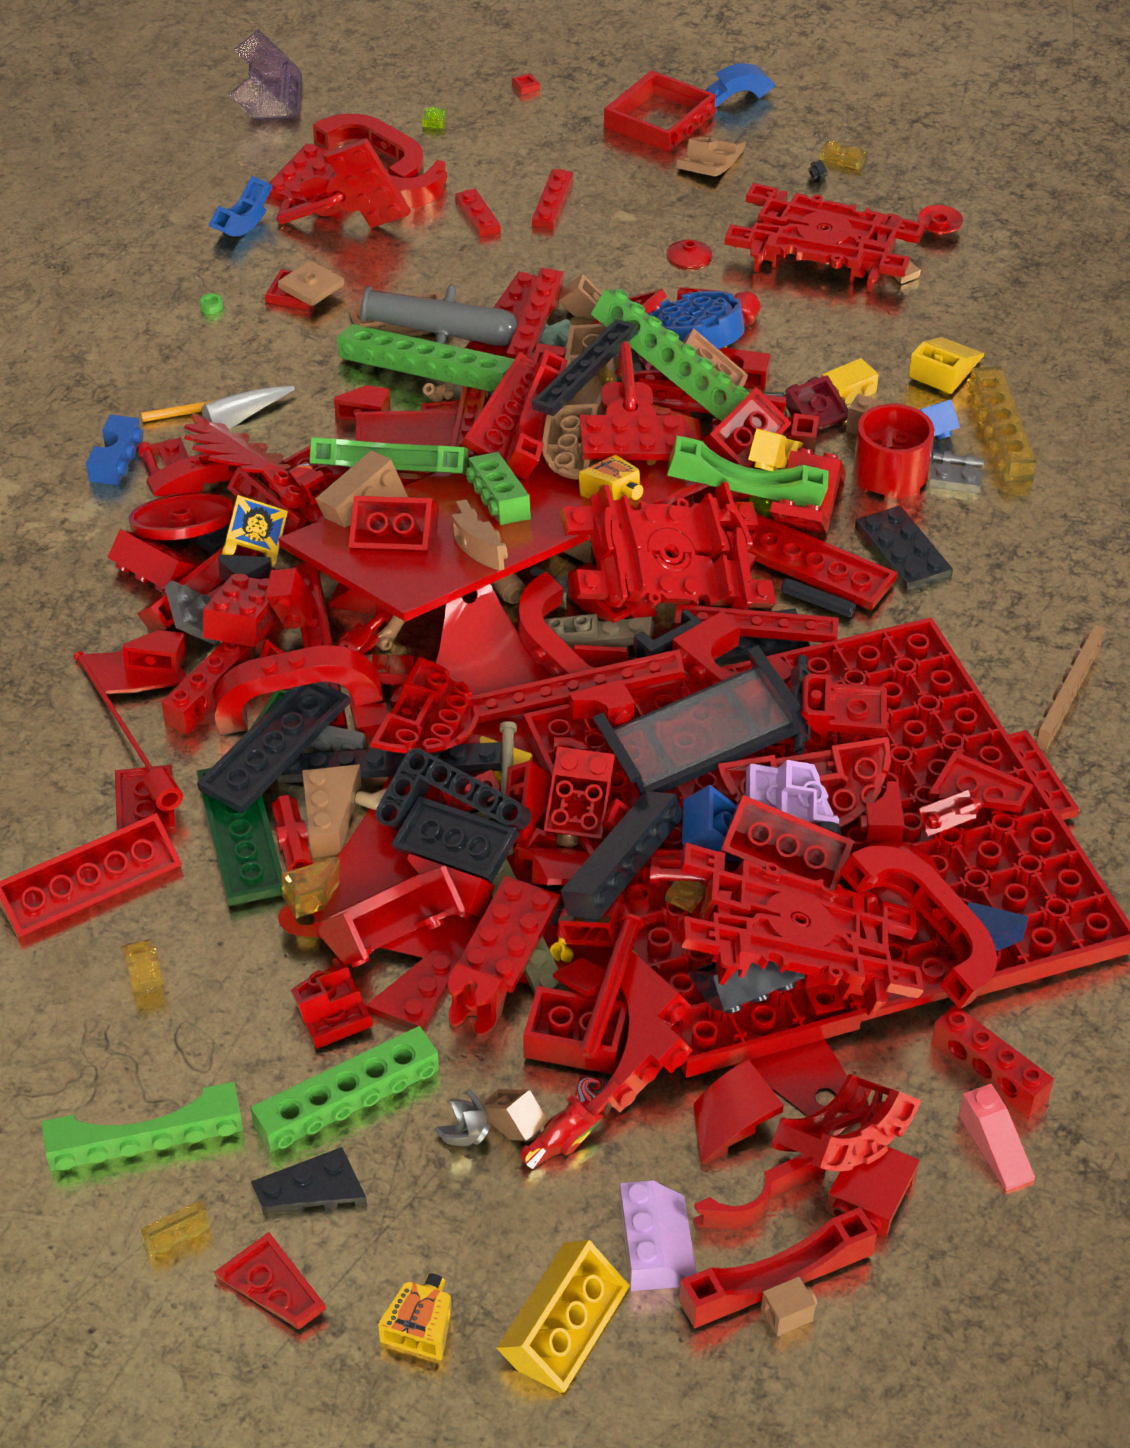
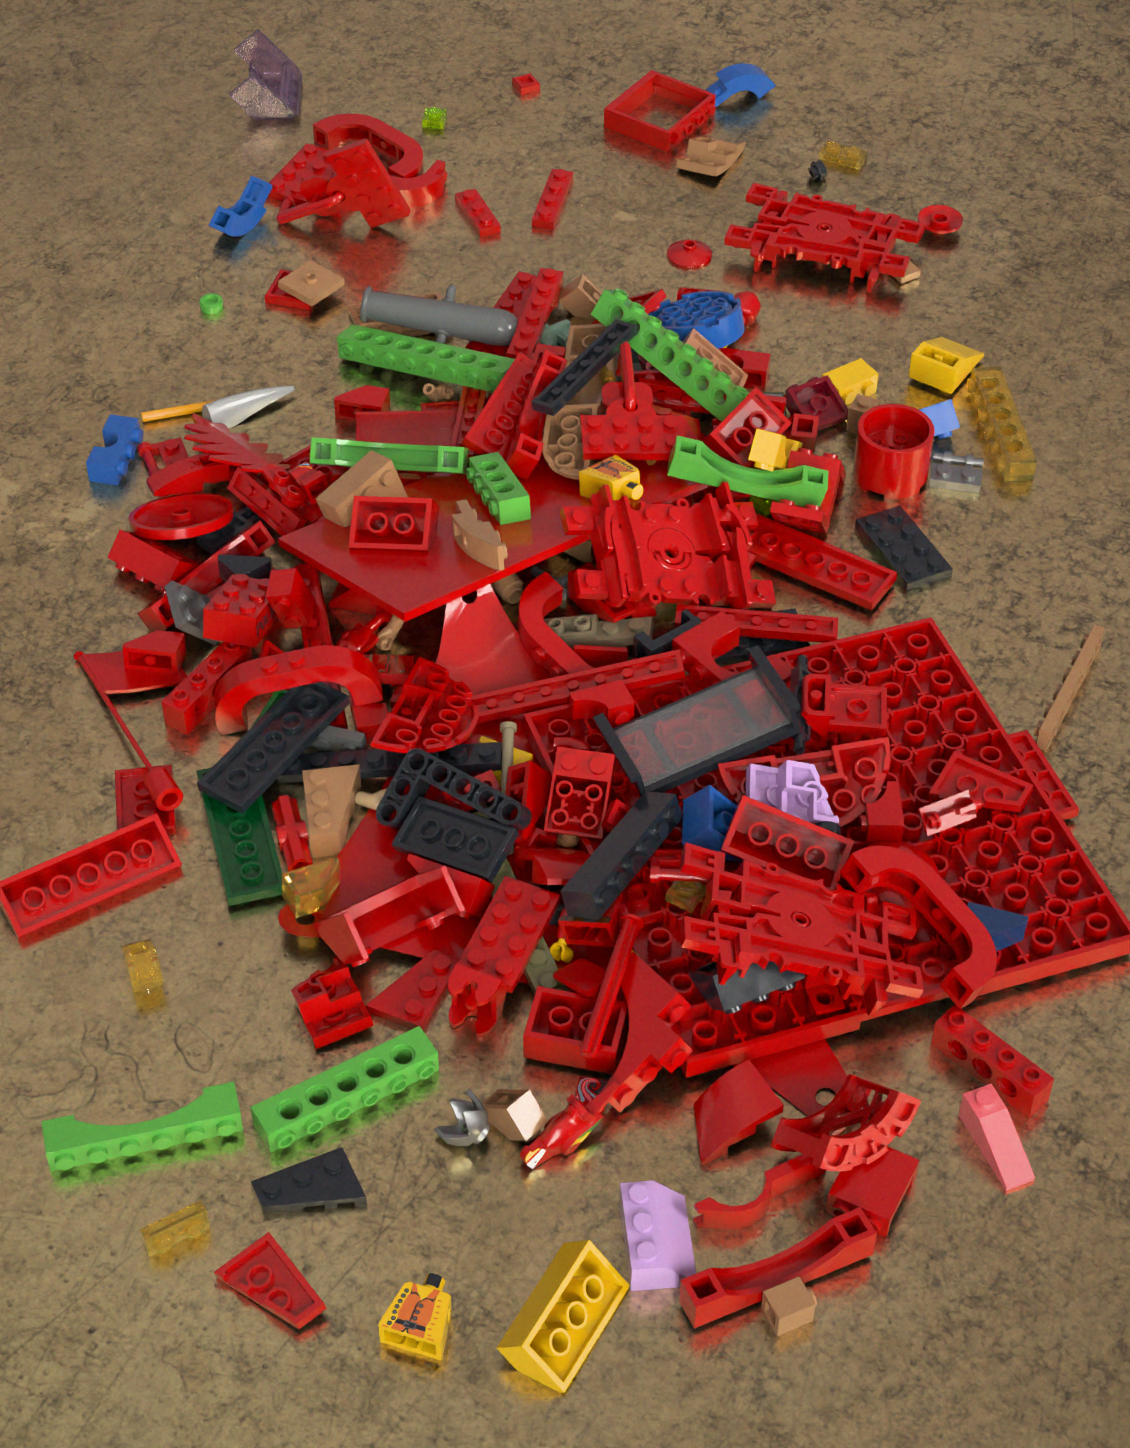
flag [222,495,288,570] -> none
black axle [781,578,856,618] -> none

